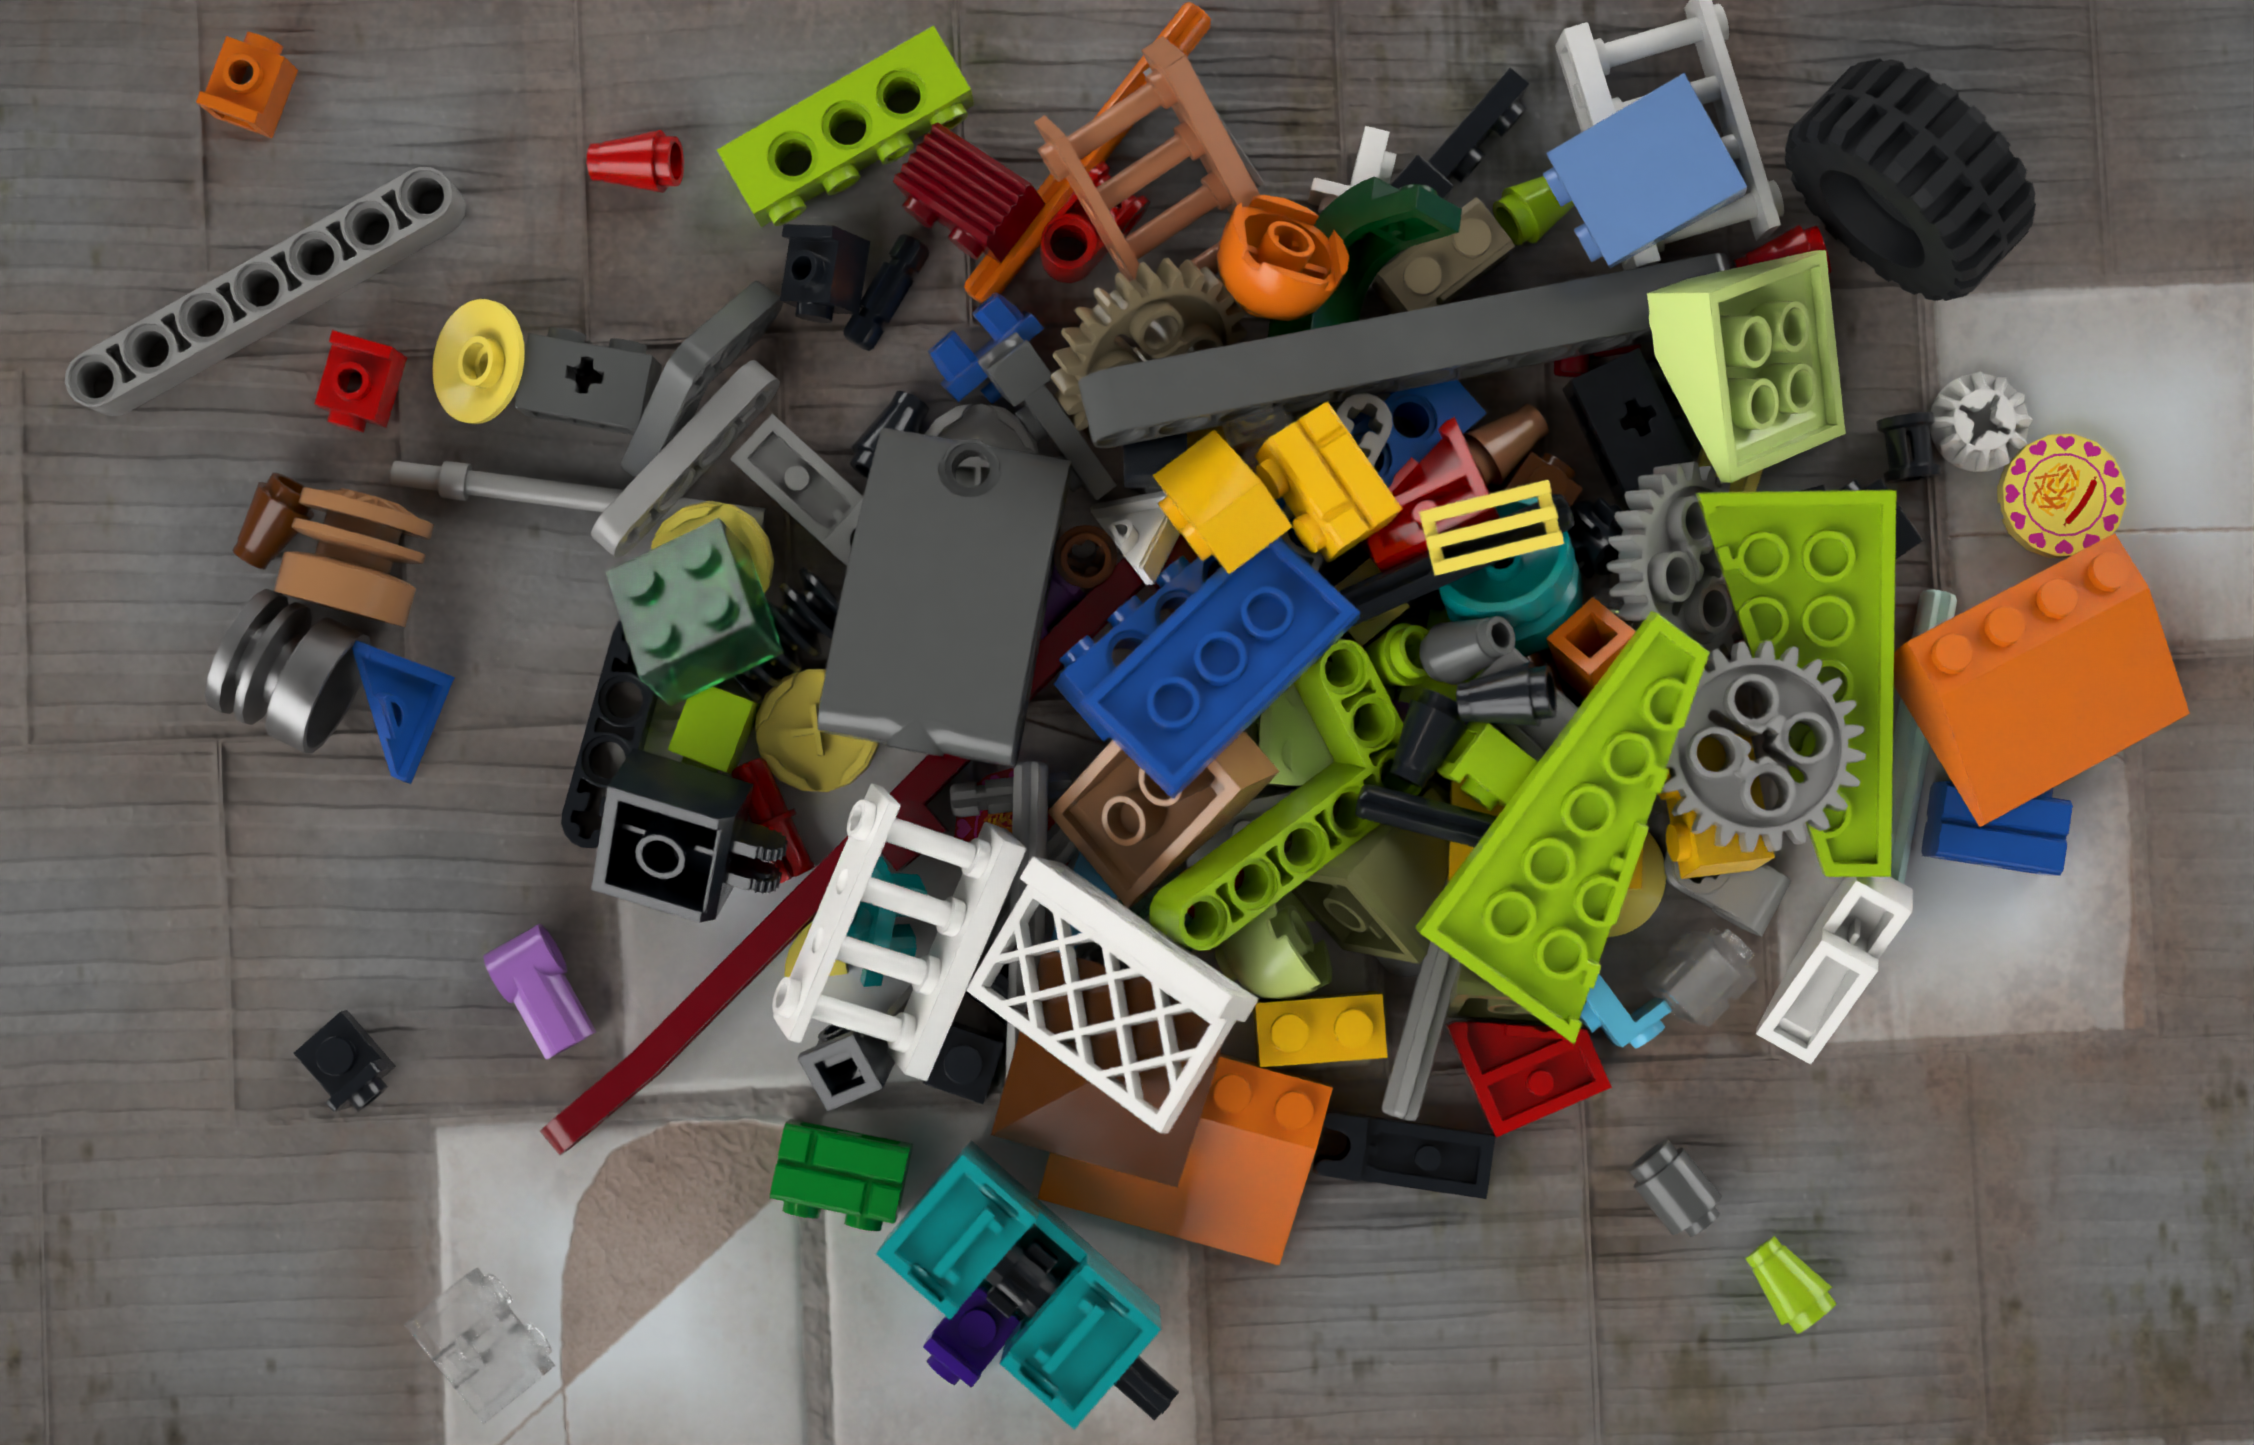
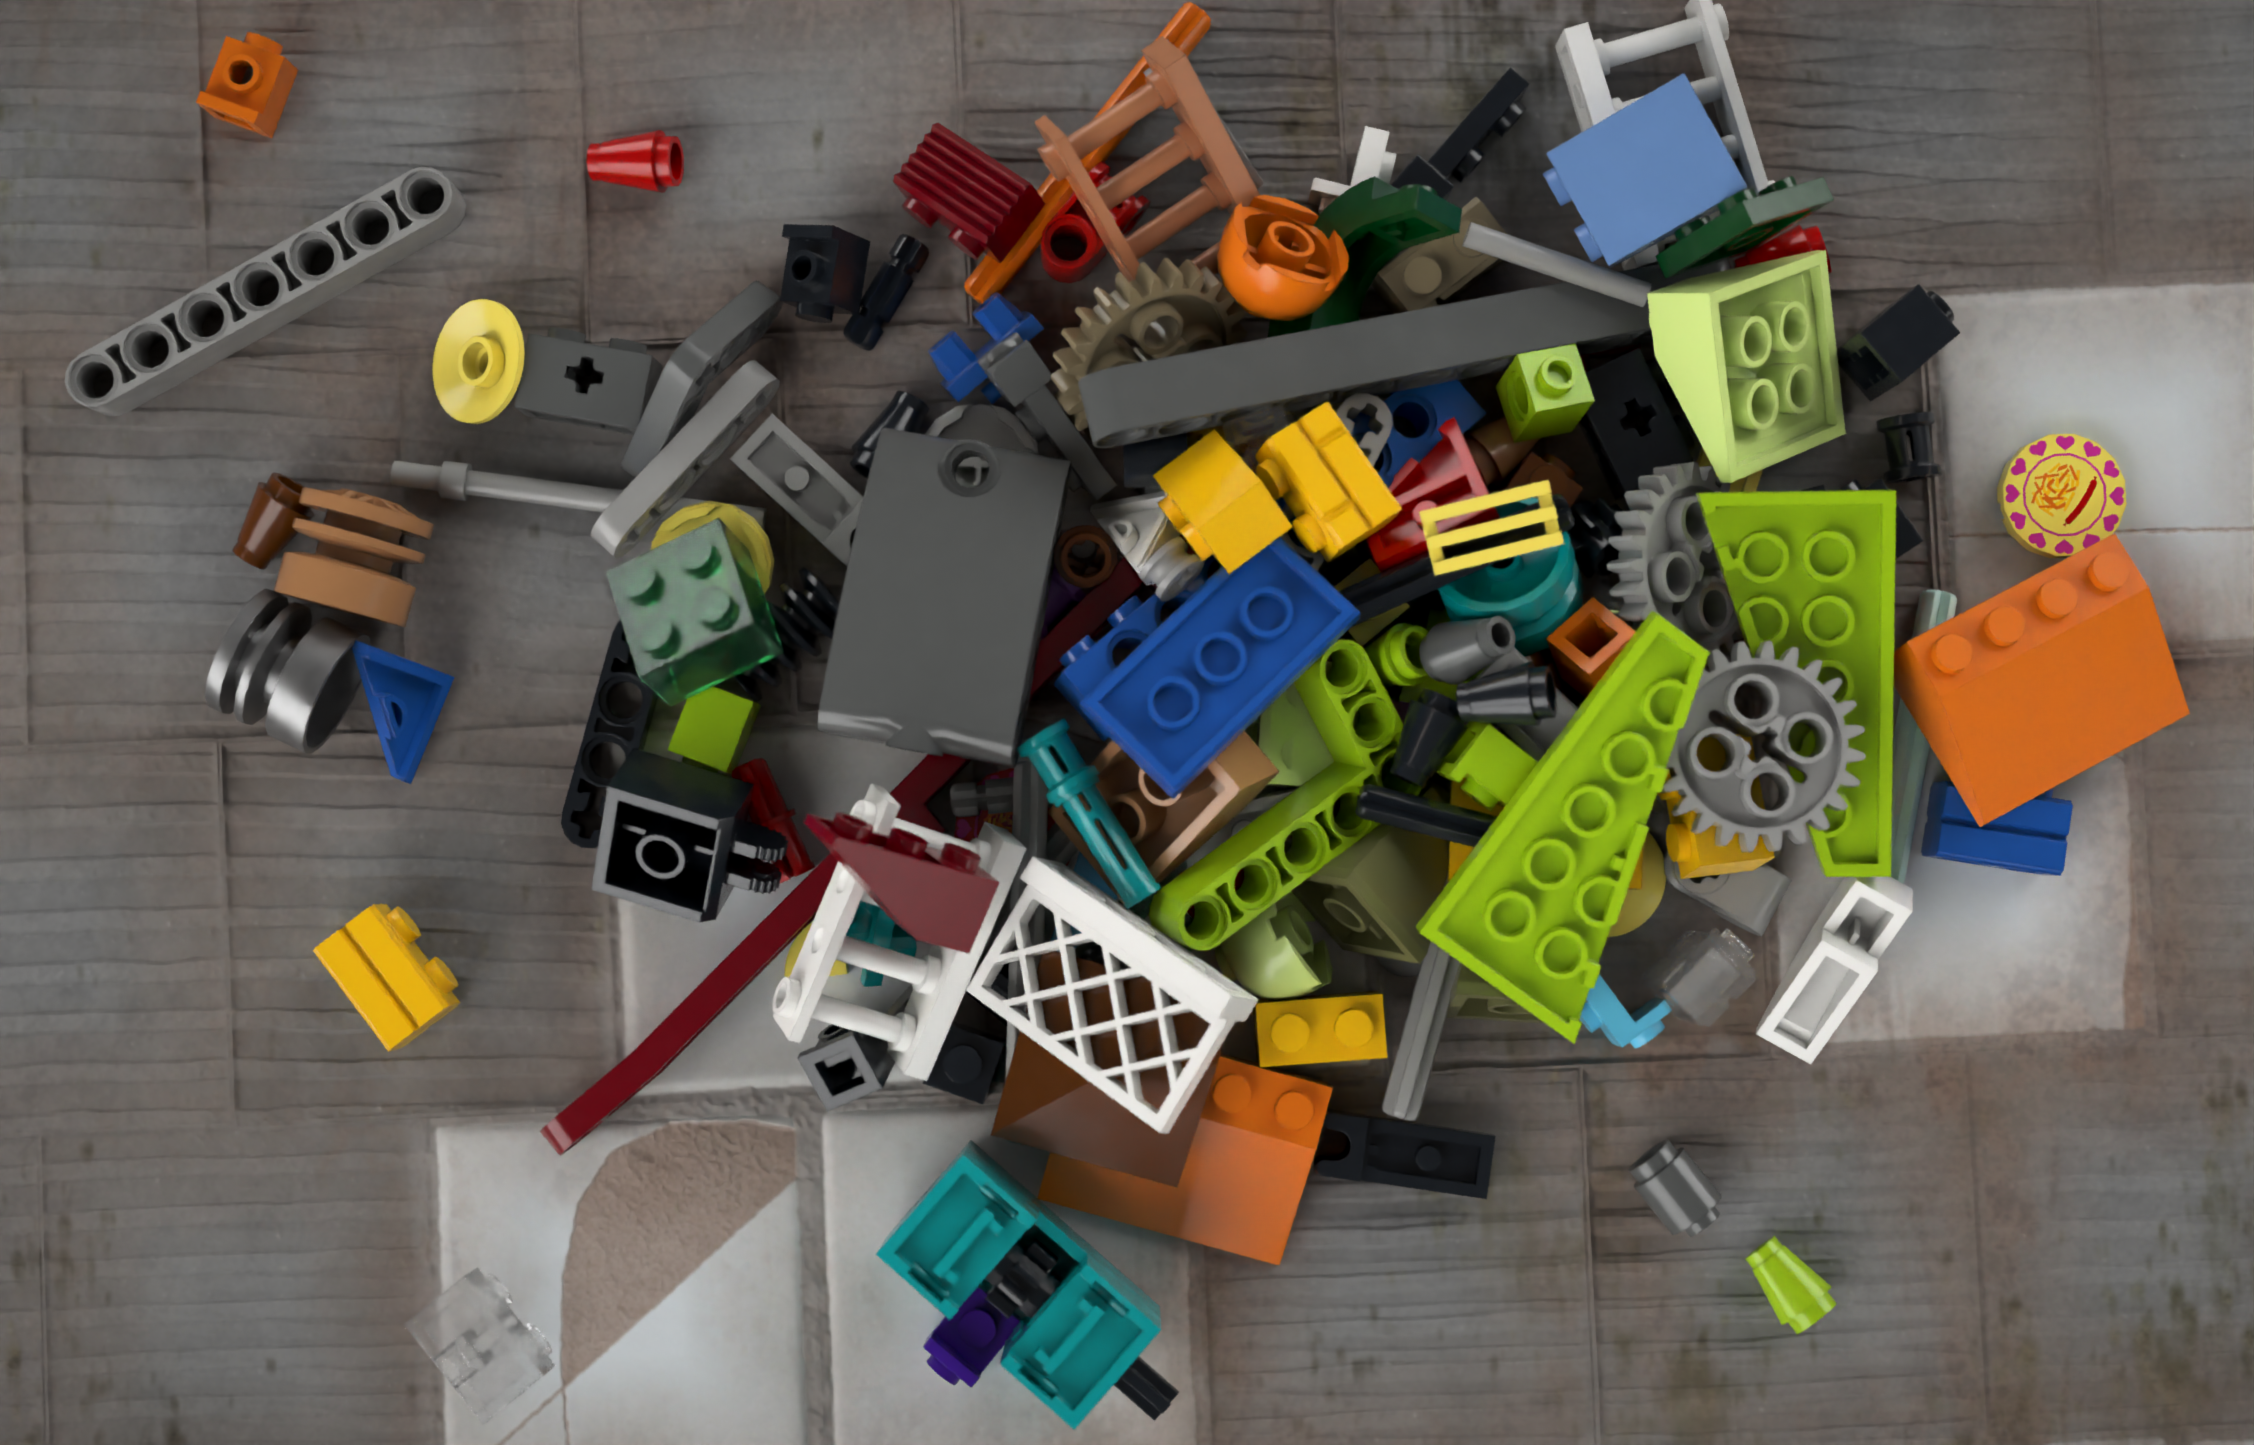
black bracket [294,1010,396,1112] -> none
red brick [314,330,407,433] -> none
medium lavender piece [483,923,596,1060] -> none
lime brick [716,25,974,227] -> none
light yellow tile [755,669,879,792] -> none
green brick [770,1119,913,1231] -> none
red wing [1445,1020,1612,1138] -> none
lime cone [1493,176,1575,245] -> none
black tyre [1785,58,2036,301] -> none
white gear [1930,371,2033,472] -> none
none -> yellow brick [313,904,460,1052]
none -> dark red slope [804,812,1000,954]
none -> teal pin [1016,719,1161,910]
none -> light grey bush [1139,537,1204,602]
none -> light grey bar [1462,222,1652,307]
none -> lime brick [1496,343,1595,443]
none -> dark green plate [1655,176,1834,279]
none -> black brick [1837,284,1961,402]

